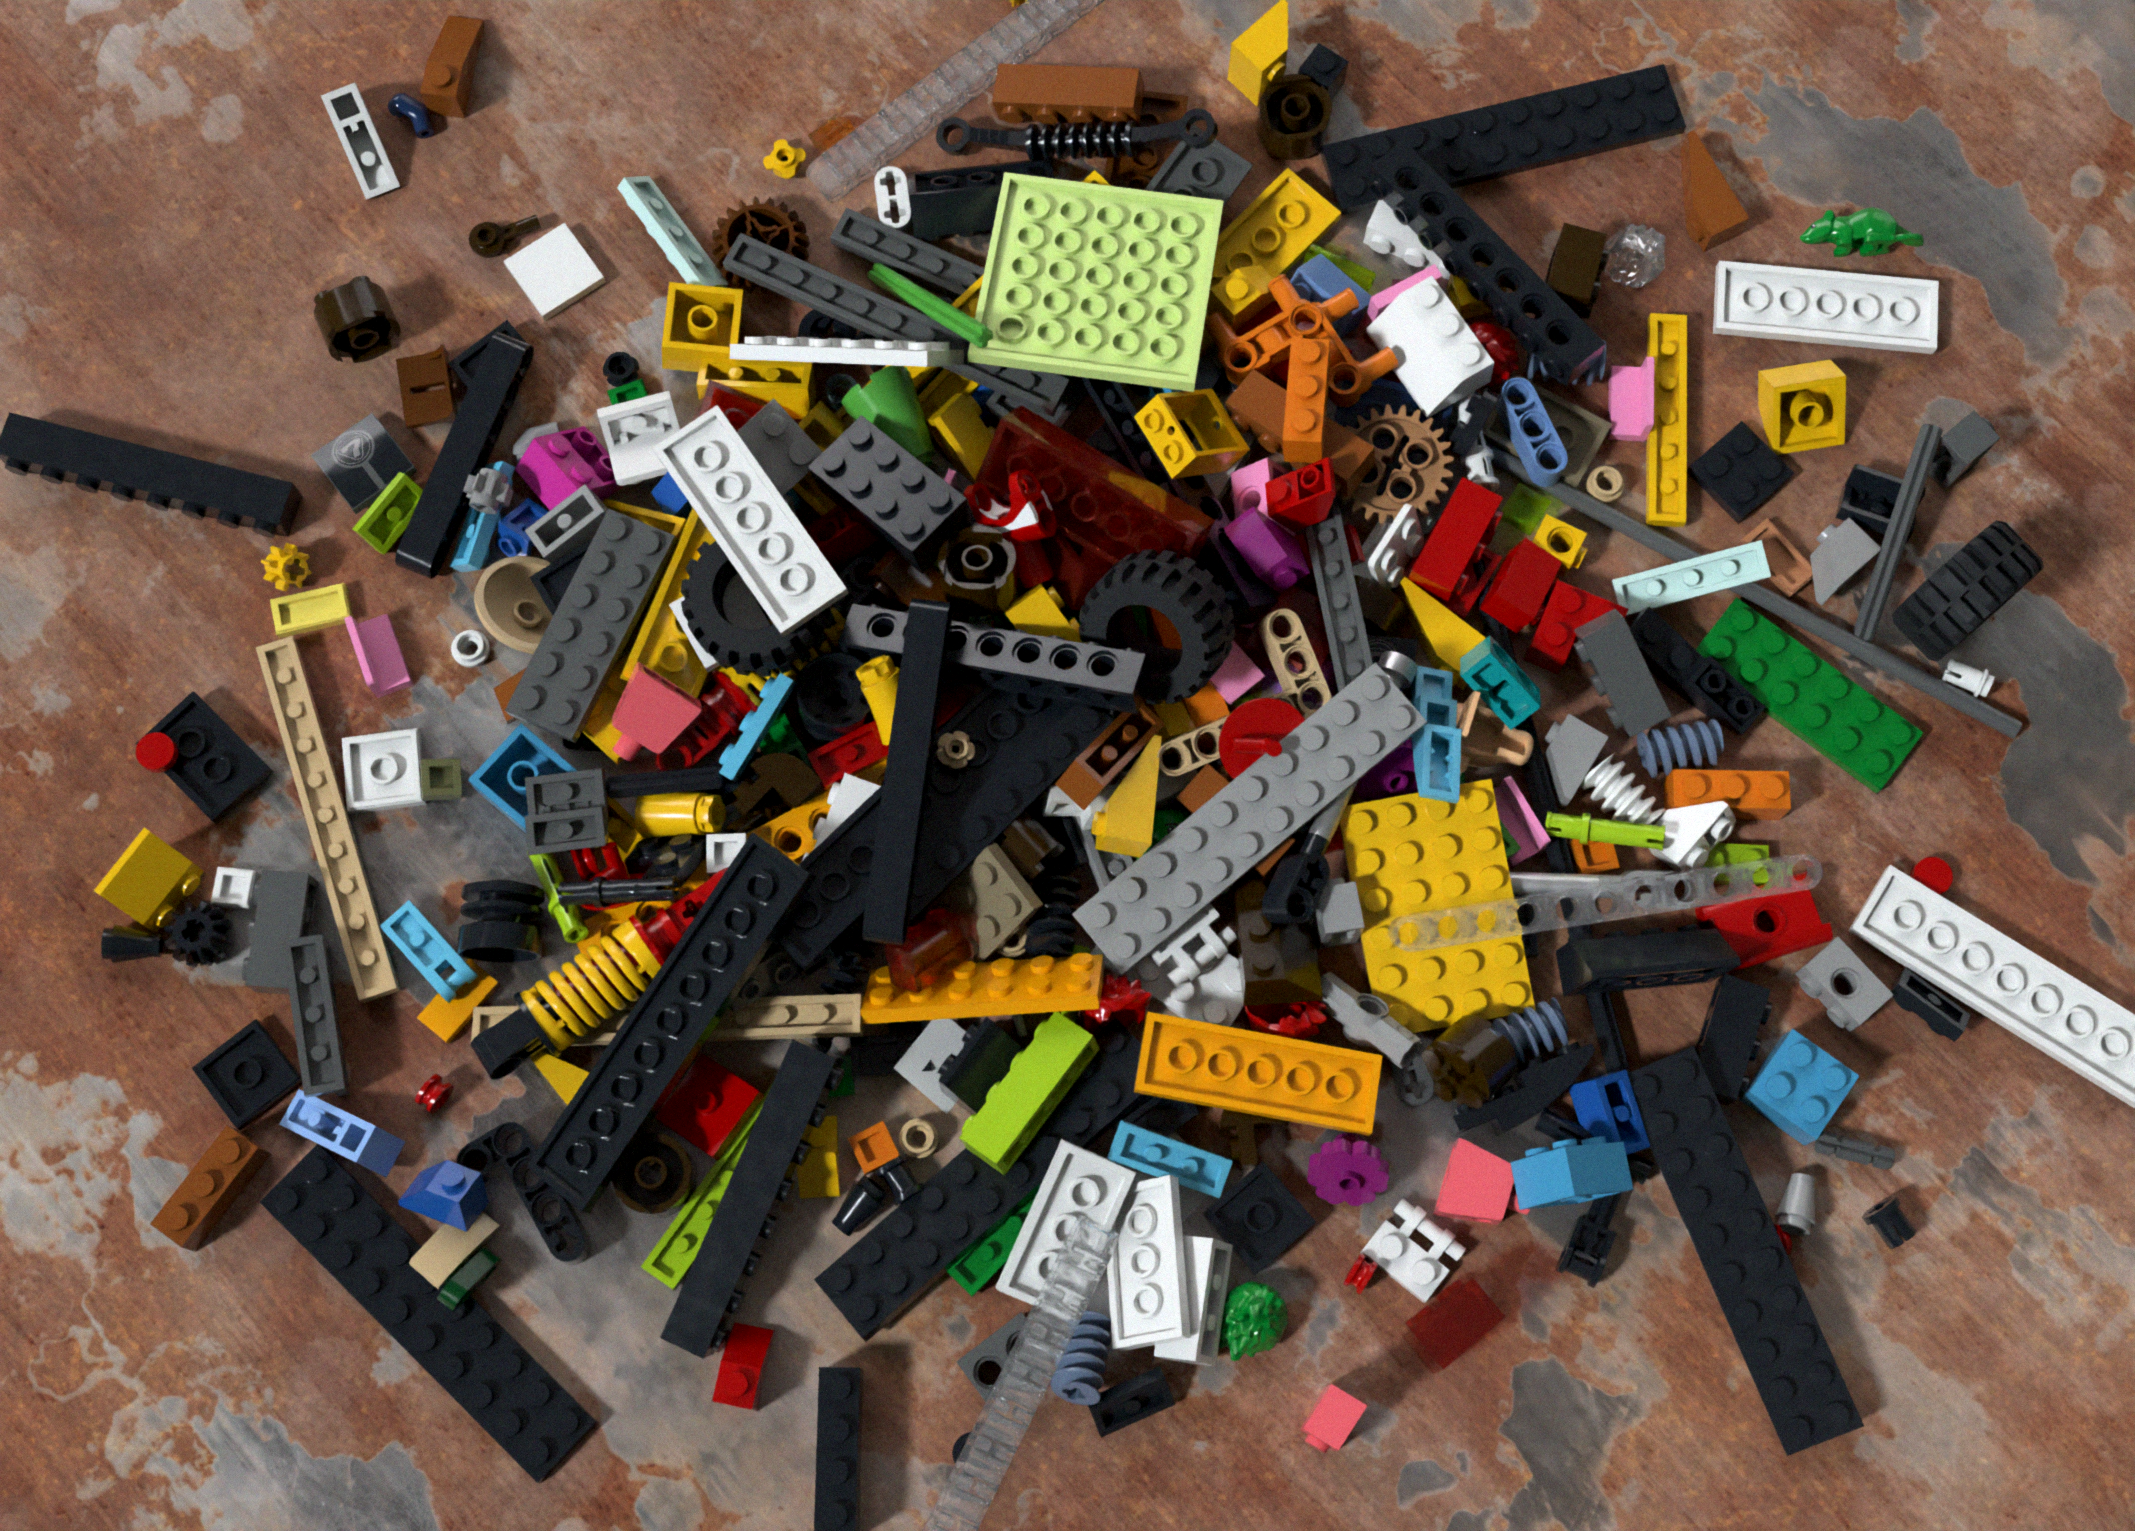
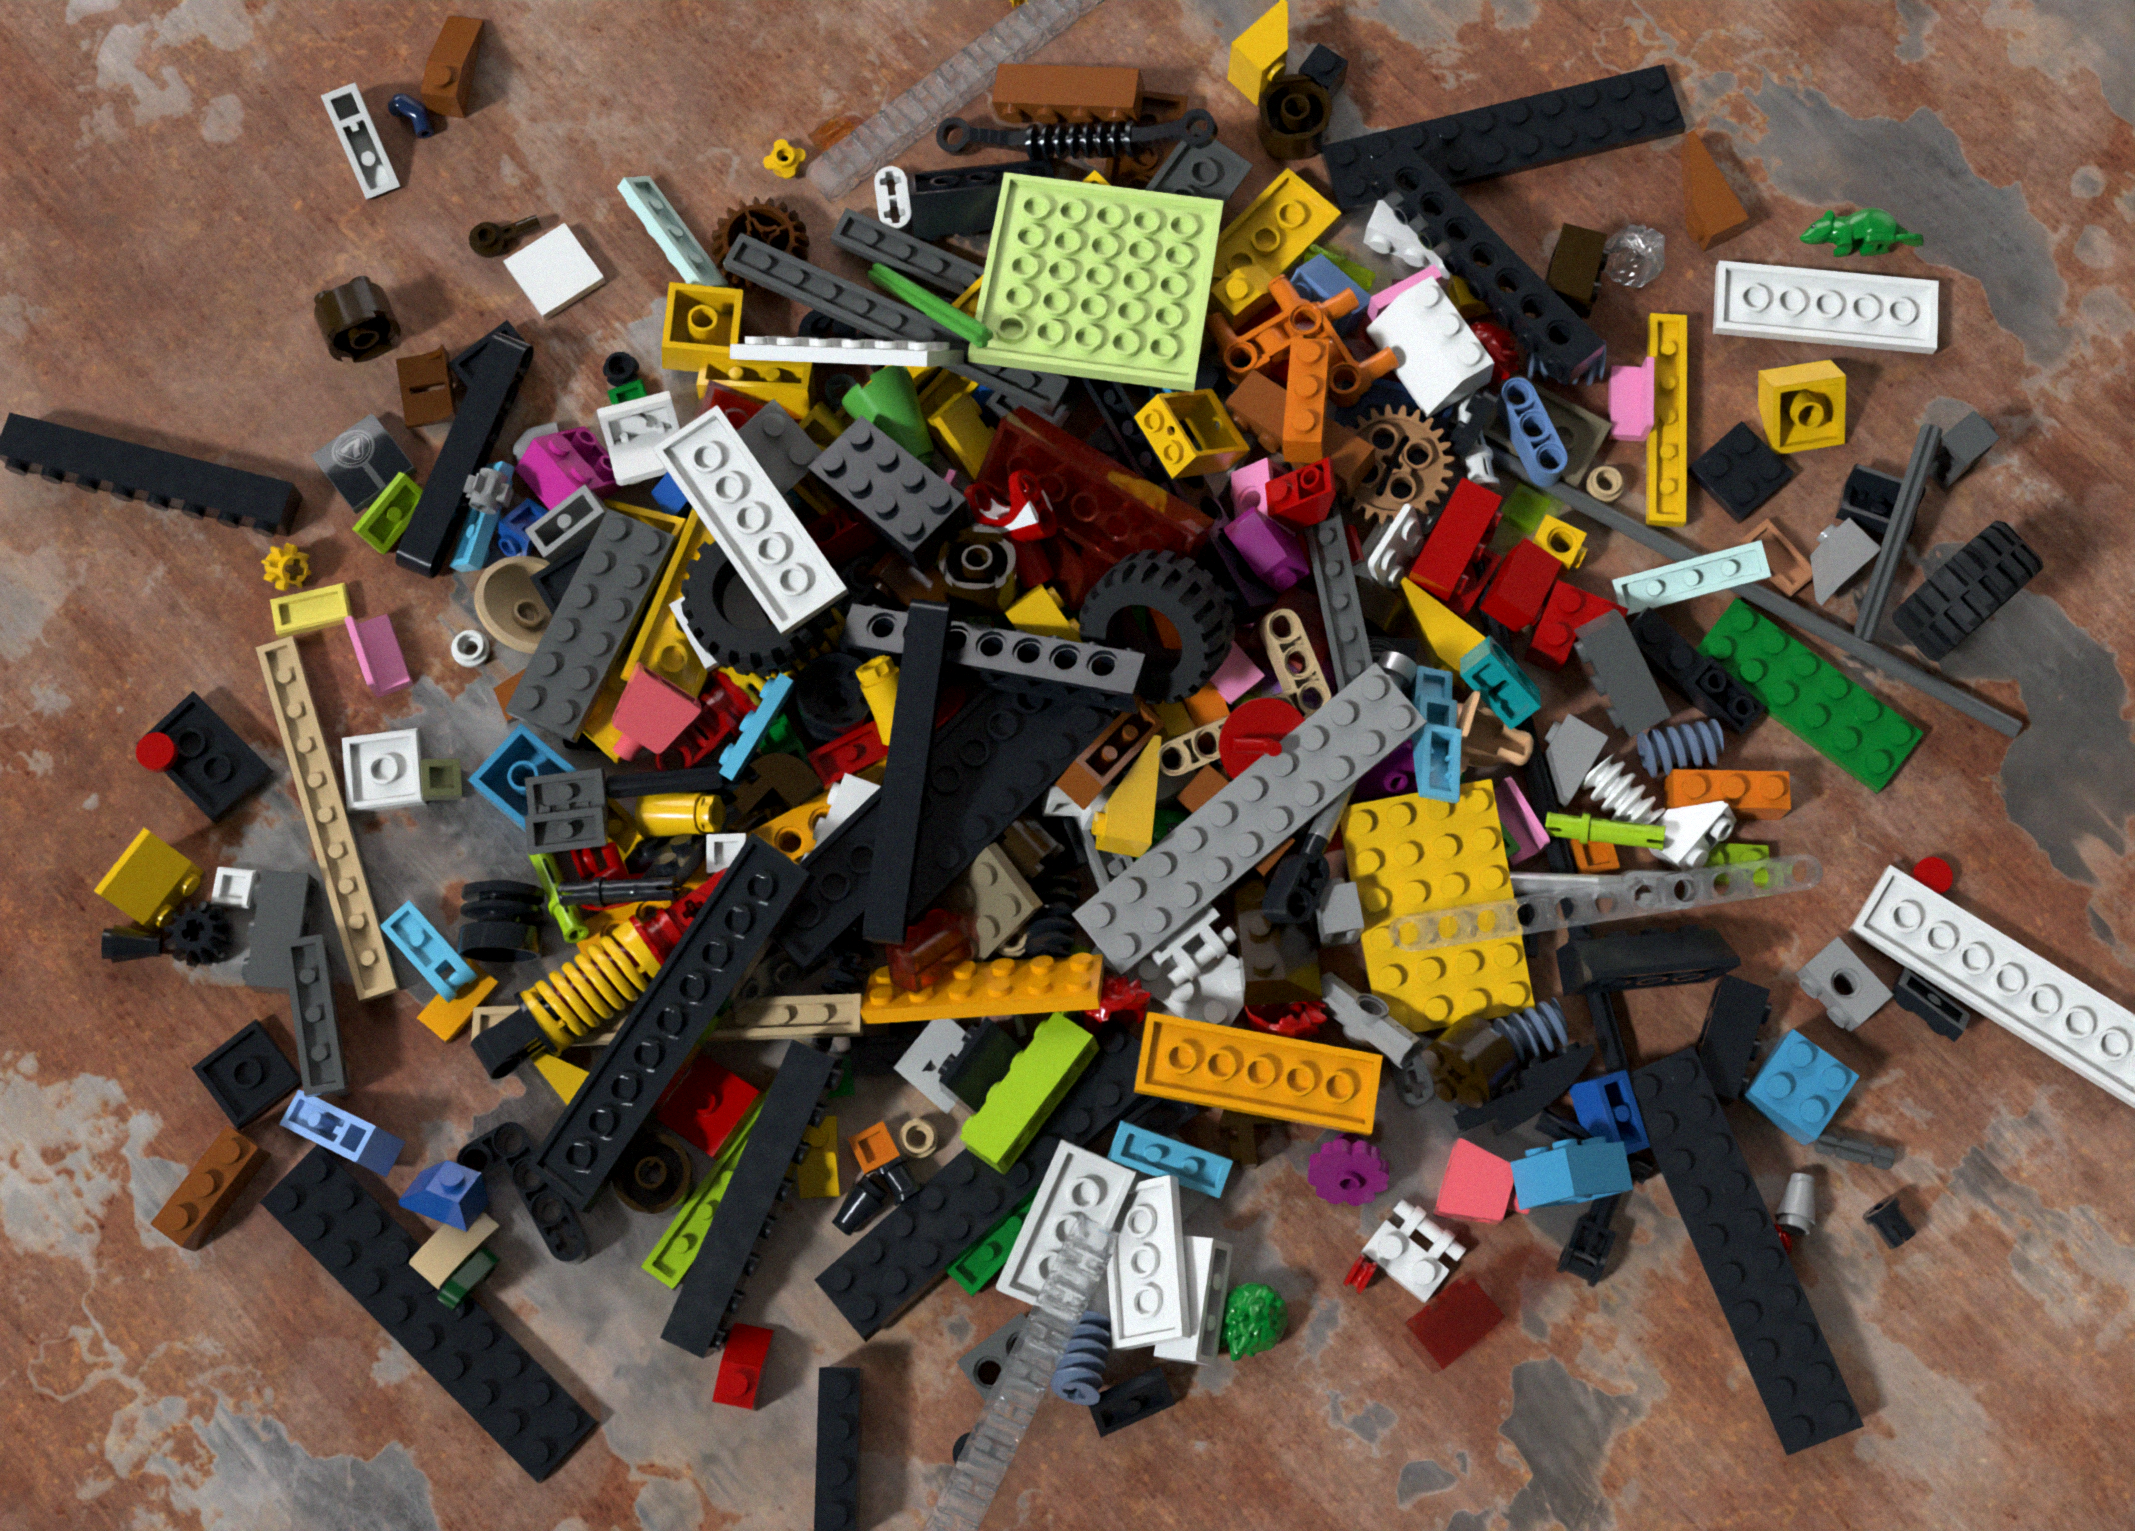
red bush [415,1074,454,1114] -> none
tan plate [936,731,975,769] -> none
black plate [1202,1161,1316,1275] -> none
coral slope [1300,1384,1367,1454] -> none
red piece [1695,871,1833,976] -> none
white pin [1941,658,1995,698] -> none

